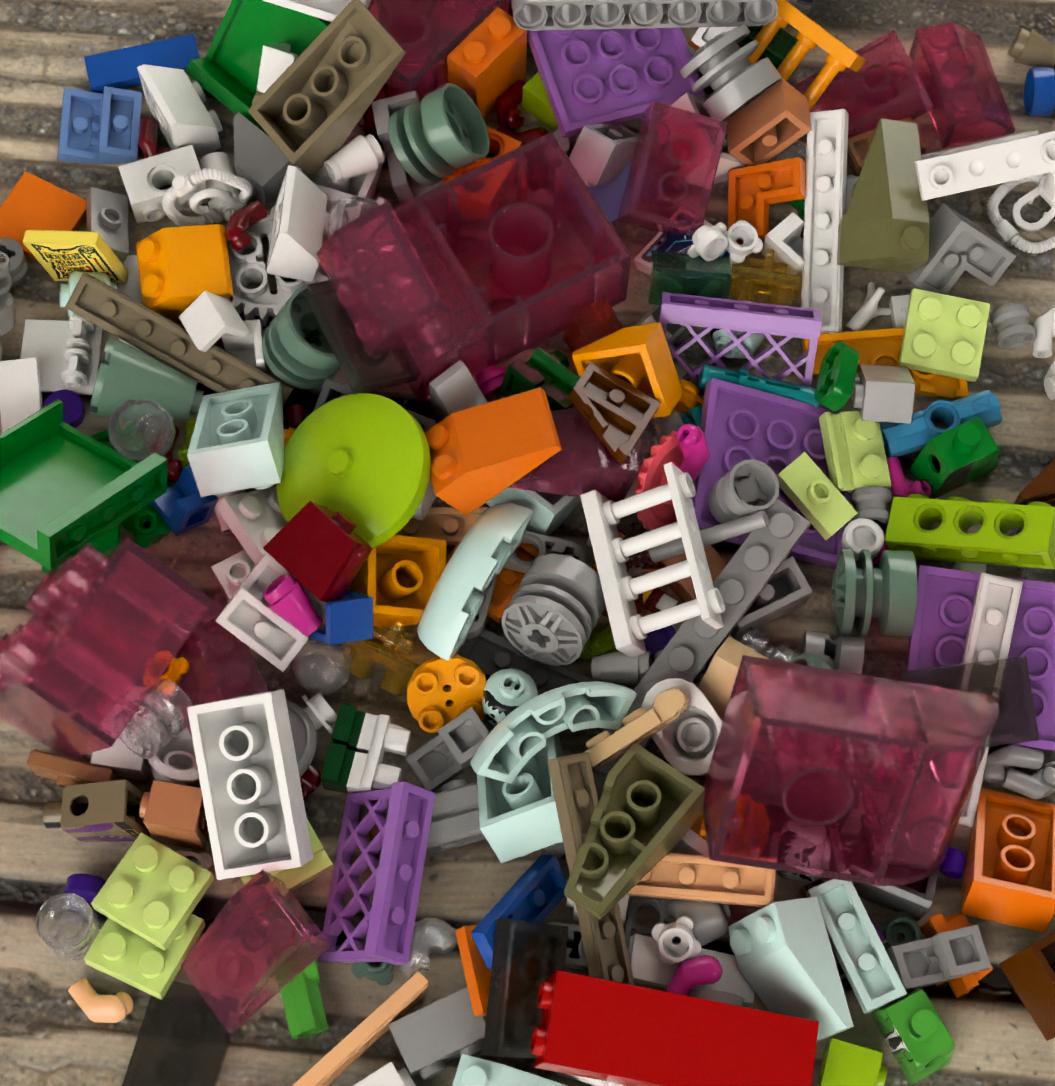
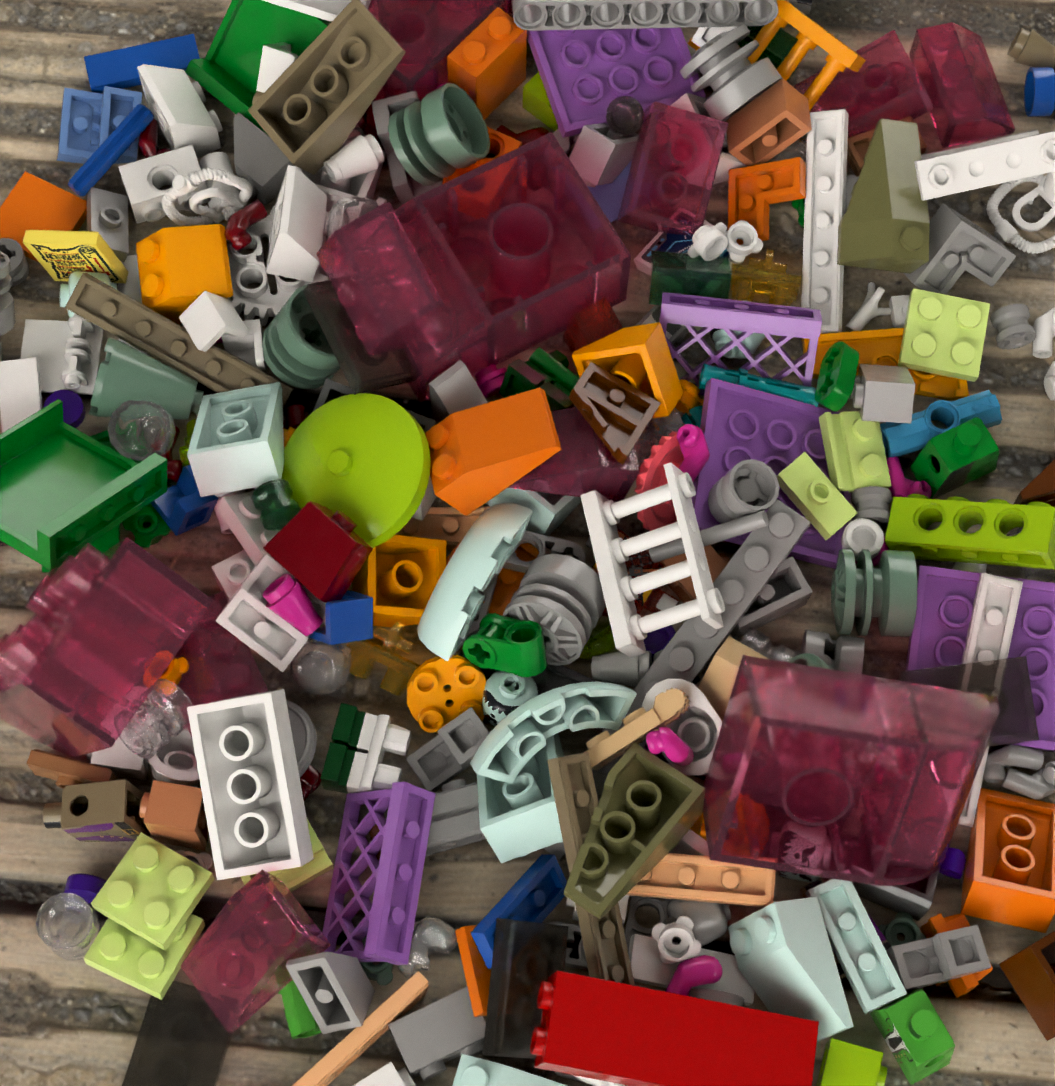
light nougat arm [68,978,134,1023] -> none
white plate [302,692,337,734] -> none
dark red arm [495,80,526,131] -> none
white panel [762,212,804,284] -> none
none -> blue axle [68,104,154,197]
none -> clear green wheel [251,479,301,531]
none -> light grey slope [286,951,375,1034]
none -> green piece [462,613,548,677]
none -> clear smoke plate [606,96,644,135]
none -> dark pink arm [646,727,694,766]

